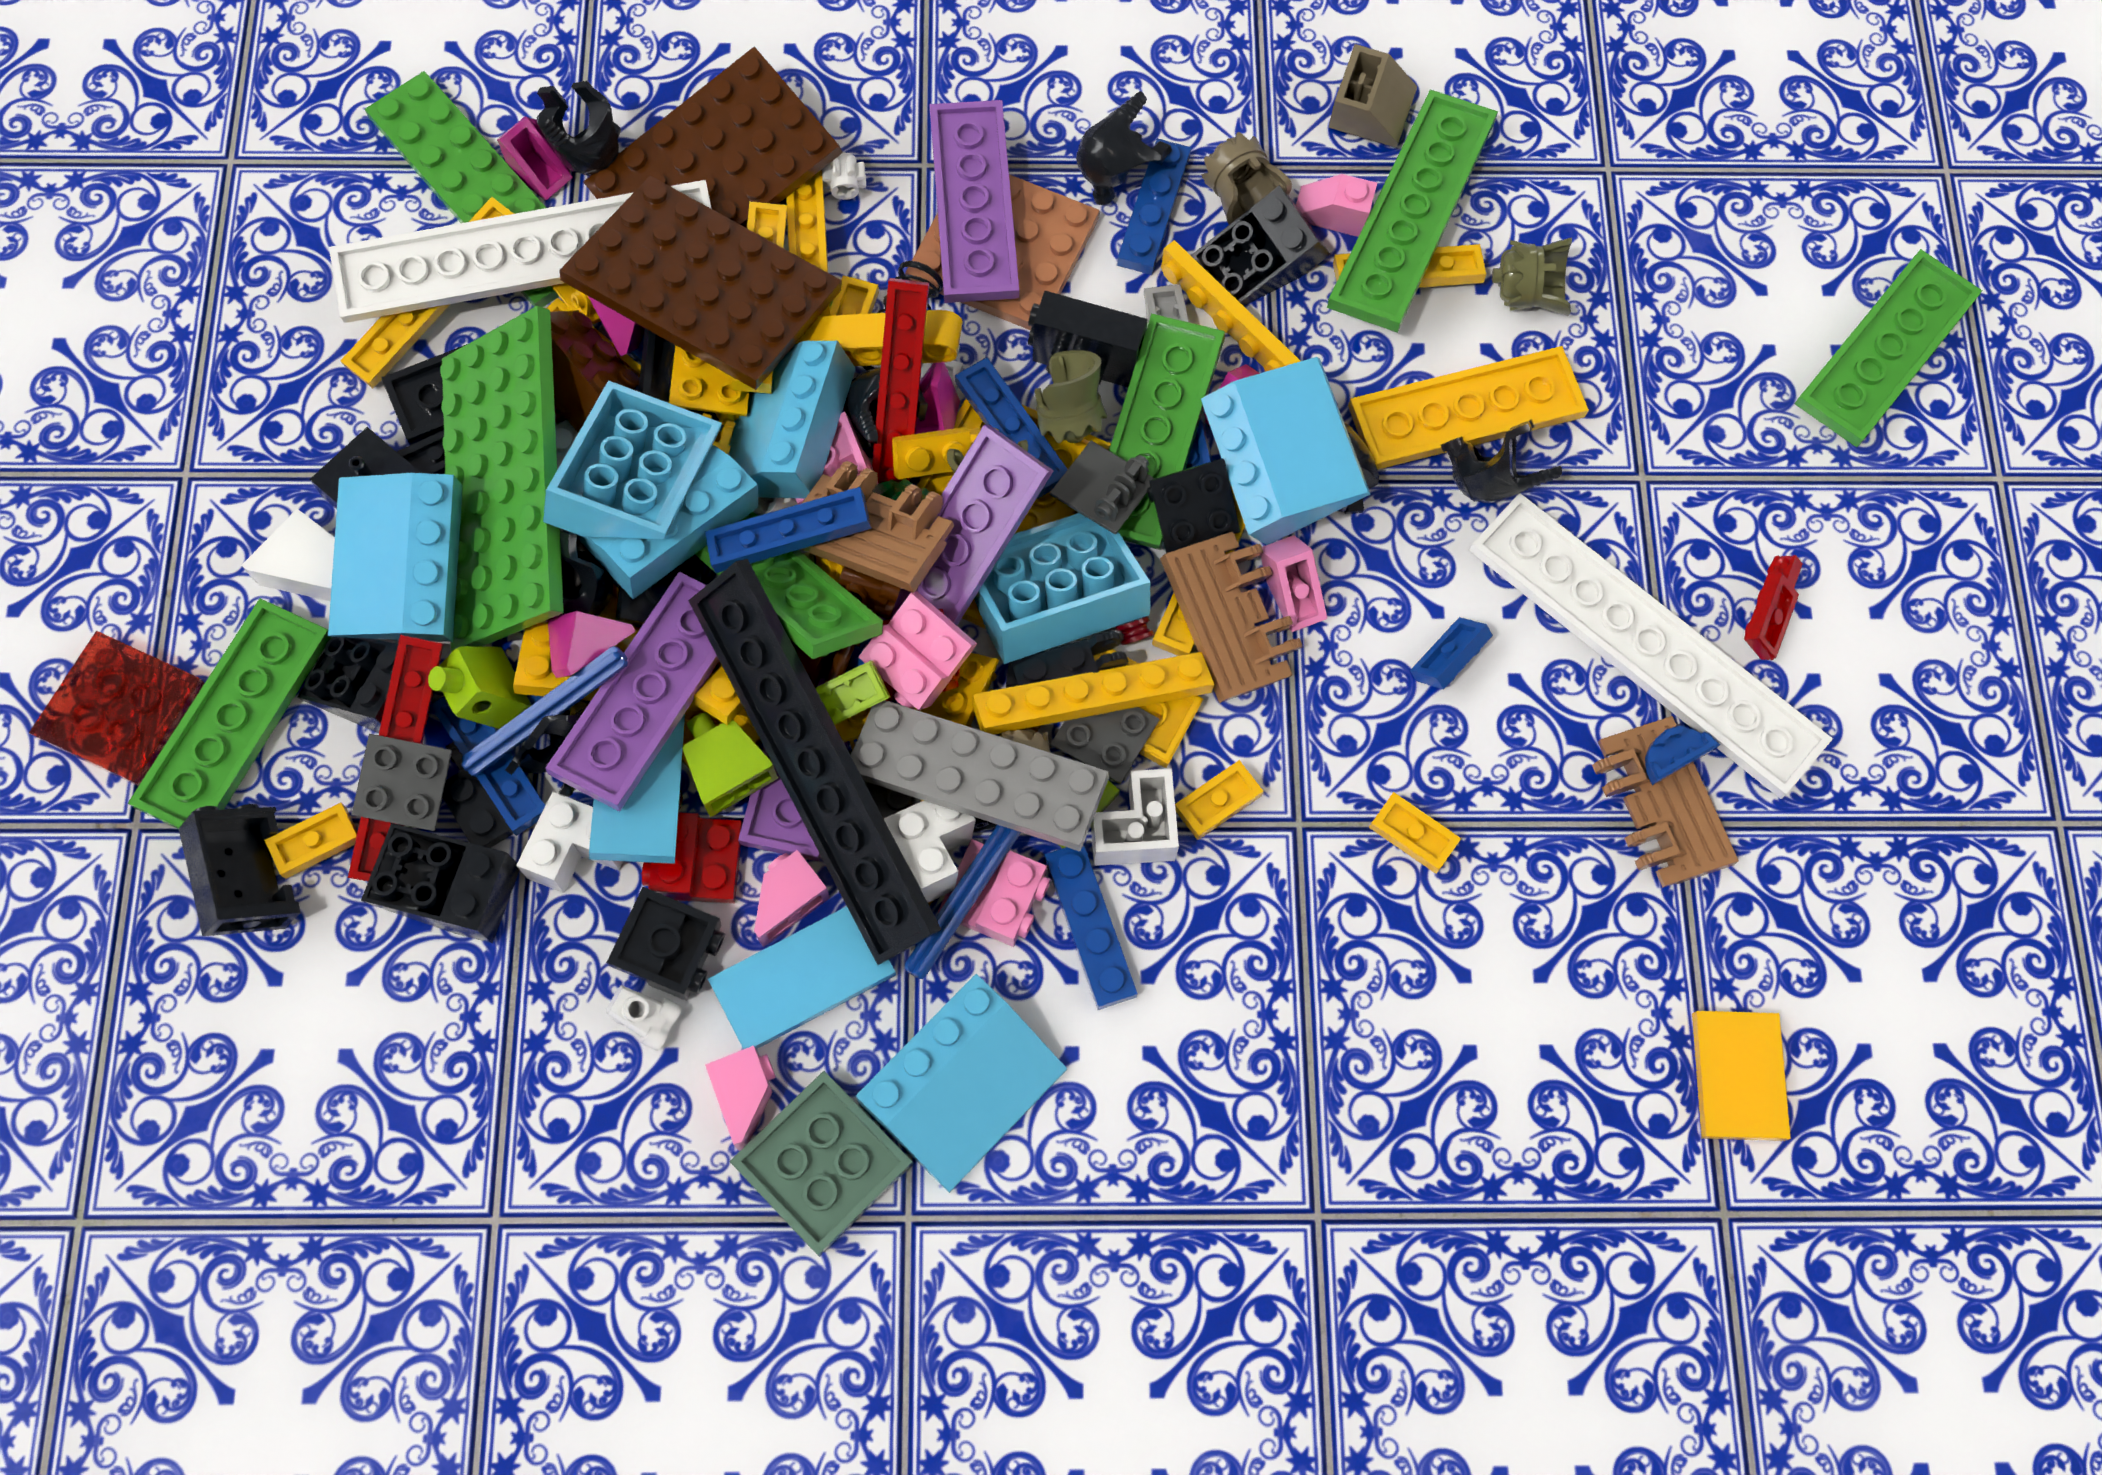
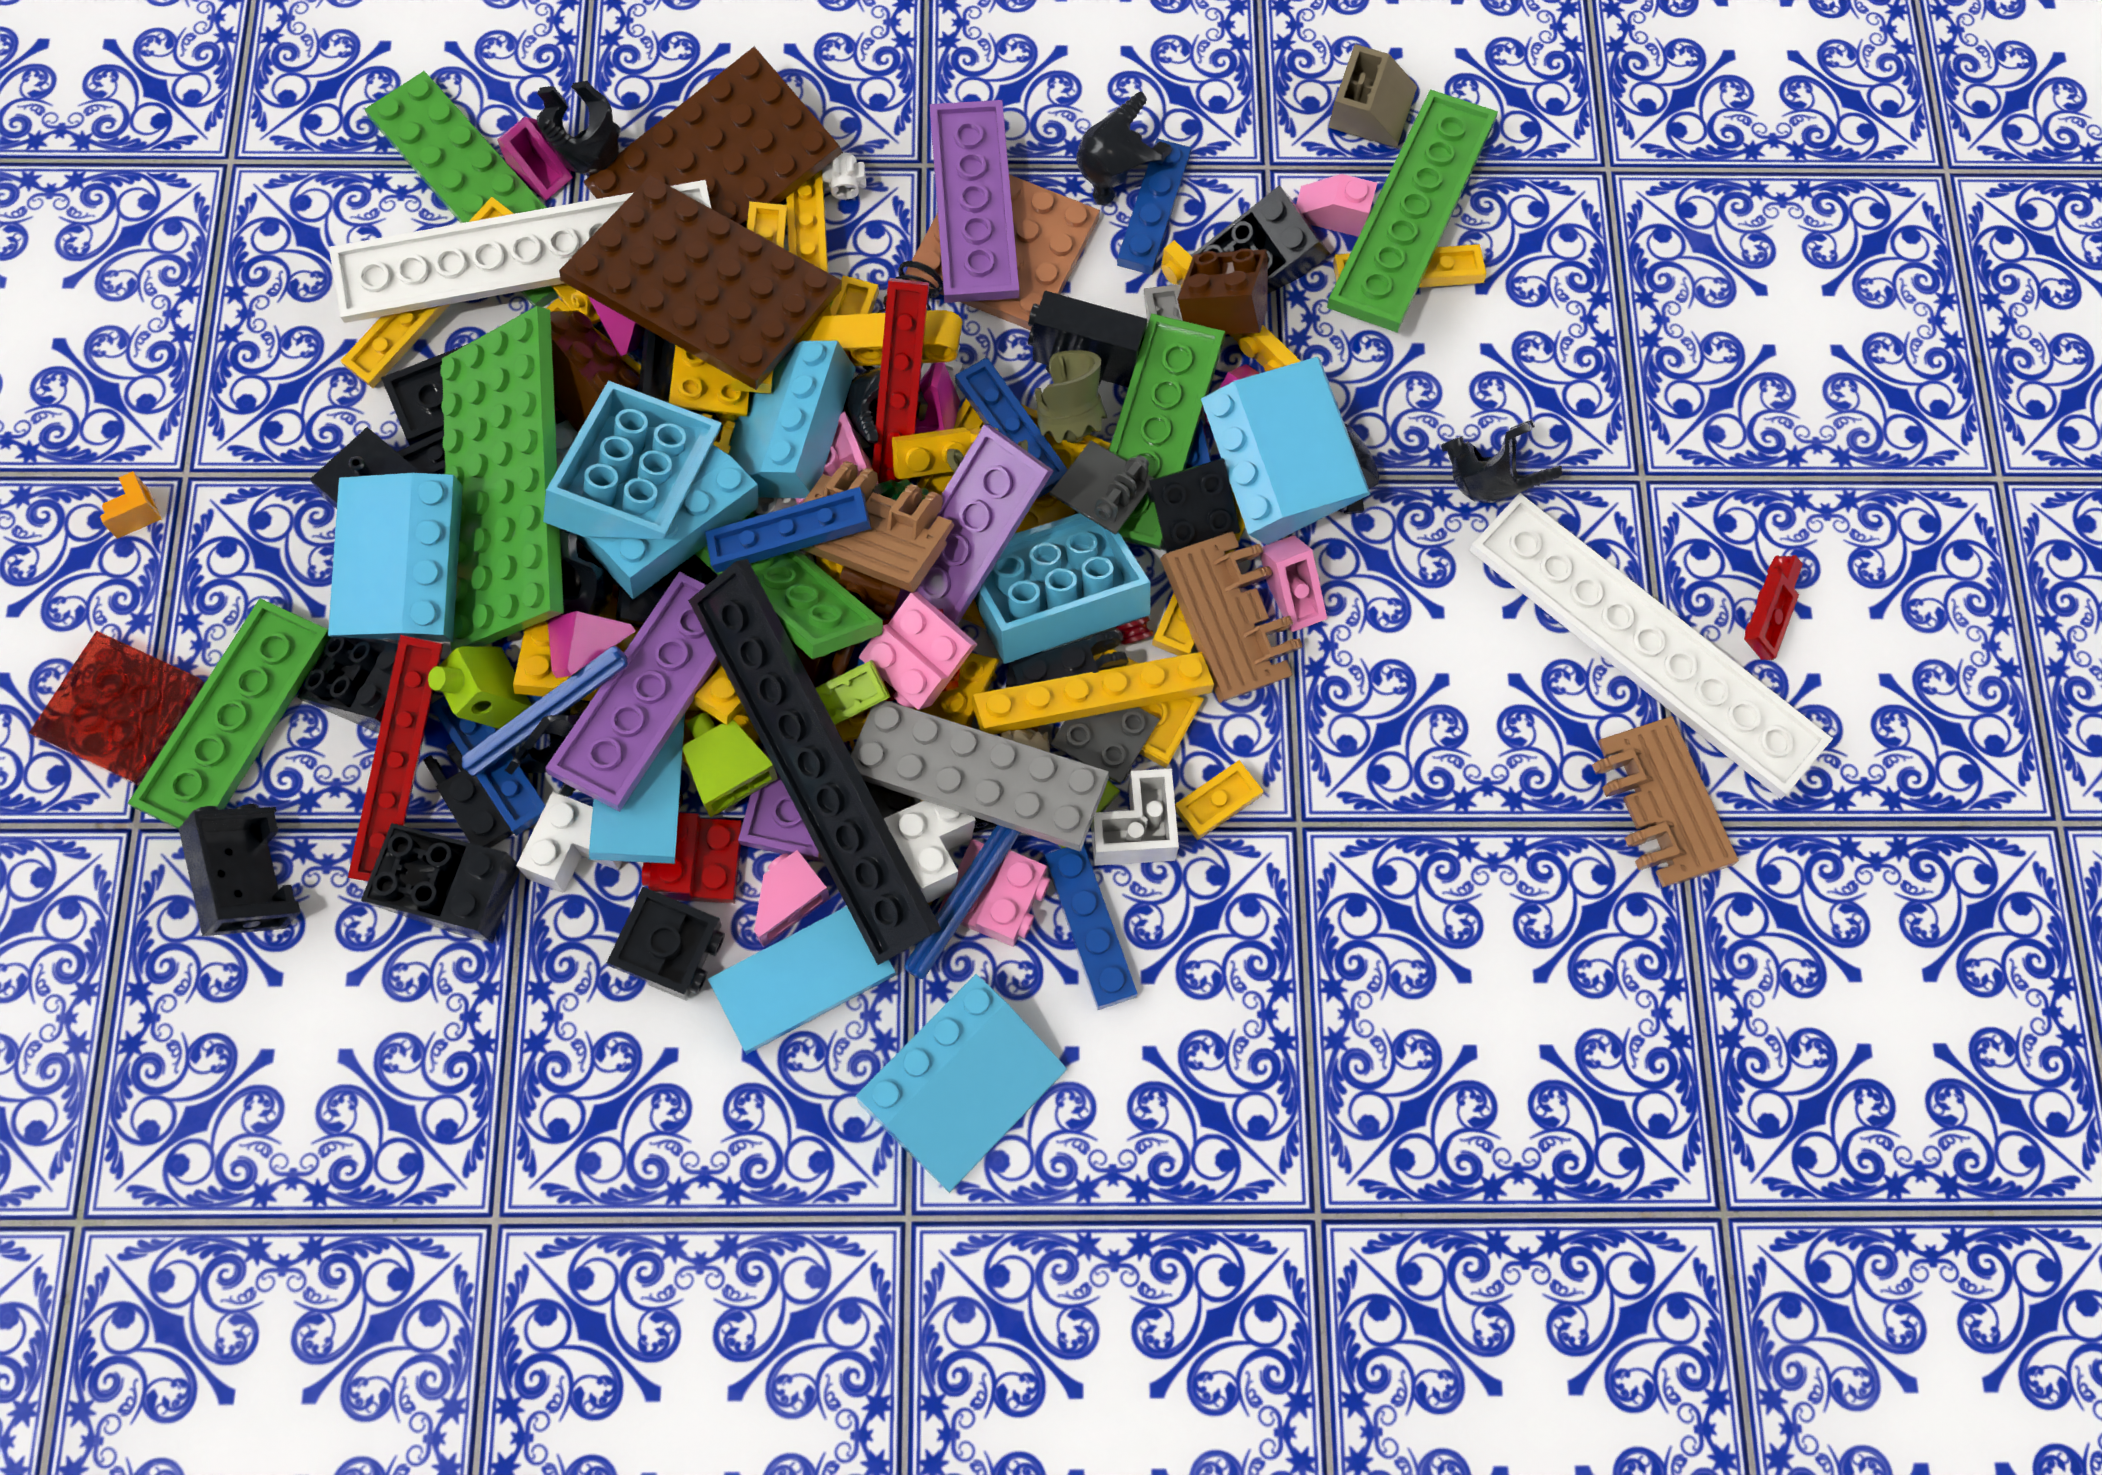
white slope [241,509,335,601] -> none
yellow plate [264,802,358,879] -> none
dark grey hinge [351,734,452,831] -> none
white plate [606,985,682,1051] -> none
bright pink slope [705,1046,776,1151] -> none
sand green plate [729,1071,913,1257] -> none
dark tan hat [1201,132,1292,225] -> none
yellow plate [1348,346,1589,470] -> none
yellow plate [1369,792,1461,874] -> none
blue plate [1410,617,1493,690] -> none
olive hat [1492,237,1572,316] -> none
blue plate [1645,725,1720,786] -> none
yellow tile [1692,1011,1791,1141] -> none
bright green plate [1794,249,1983,448] -> none
none -> light orange panel [100,471,162,539]
none -> reddish brown slope [1177,249,1268,335]

